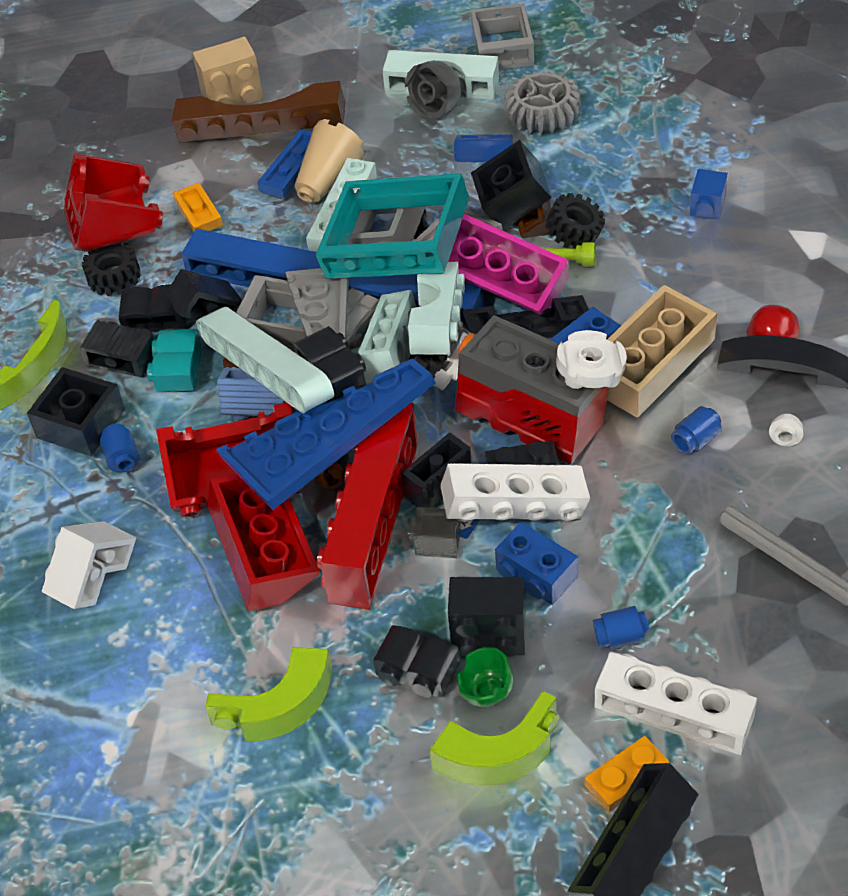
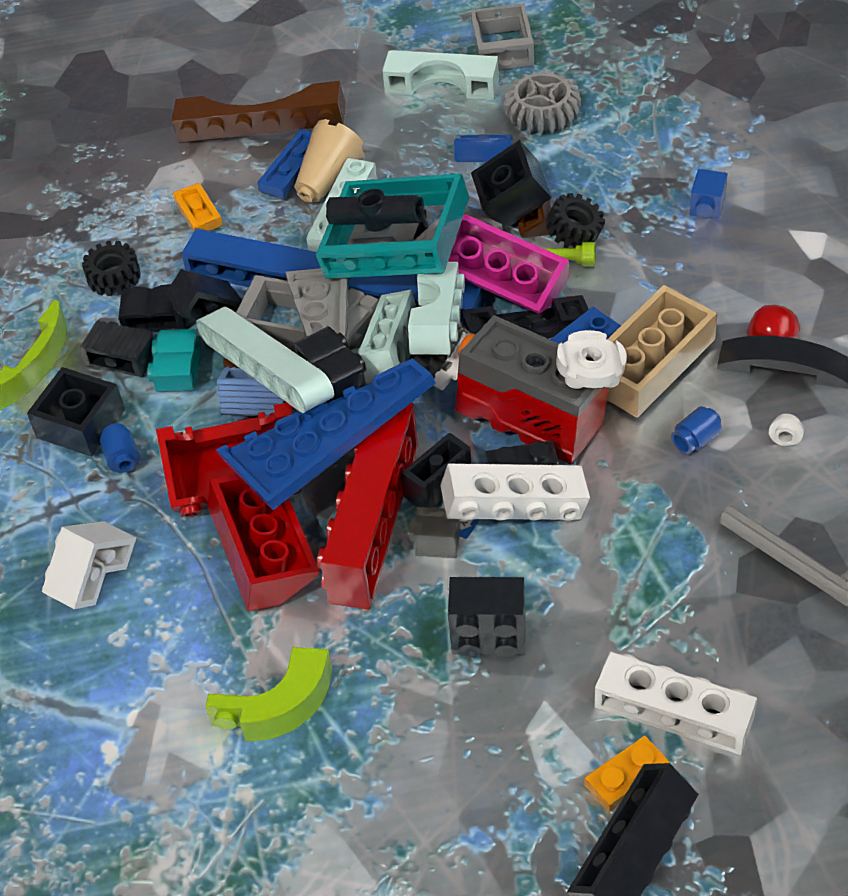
red windscreen [64,153,163,252] -> none
tan brick [192,37,264,105] -> none
reddish brown hinge [314,462,344,489] -> none
black brick [373,625,461,698] -> none
dark grey cylinder [405,60,461,119] -> none
lime arch [429,691,559,786] -> none
green hair [457,647,514,708] -> none
blue brick [495,522,578,605] -> none
blue brick [593,605,650,650] -> none
none -> black piece [326,188,424,232]

